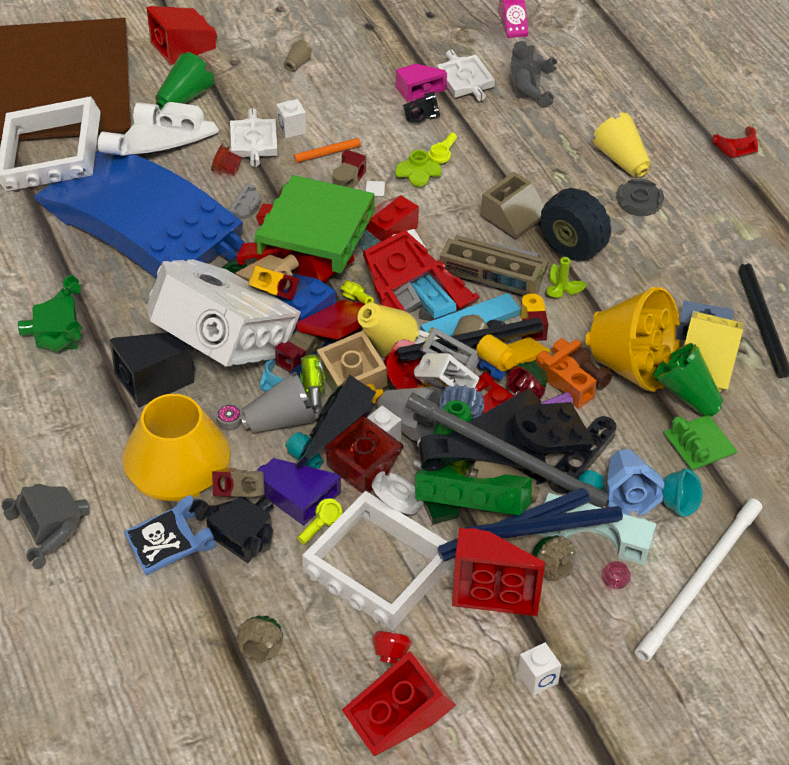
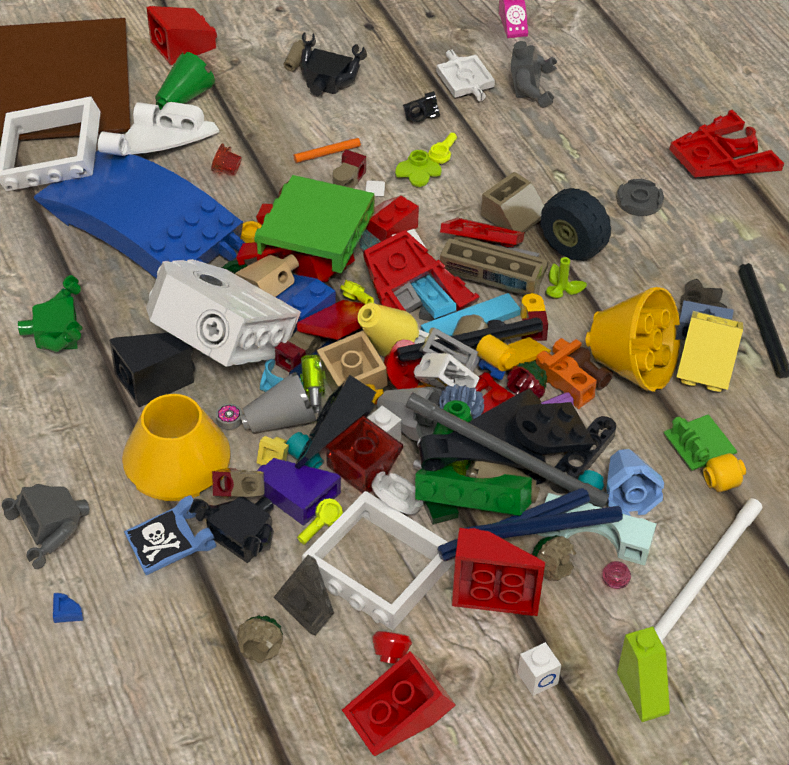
light grey tile [229,183,261,219] -> none
white plate [230,108,278,167] -> none
yellow leg [248,265,300,300] -> none
white brick [277,99,306,139] -> none
dark pink slope [395,63,447,102] -> none
light yellow cone [592,113,651,177] -> none
green cone [653,343,723,416] -> none
teal helmet [661,468,703,517] -> none
none -> blue tile [53,593,83,623]
none -> yellow tile [241,221,262,243]
none -> light yellow tile [257,436,289,465]
none -> clear smoke wing [274,554,334,636]
none -> black torso [300,32,367,96]
none -> red wing [440,217,525,247]
none -> lime slope [617,626,670,722]
none -> red wing [669,109,784,177]
none -> clear smoke plate [680,279,727,308]
none -> yellow head [703,453,746,492]

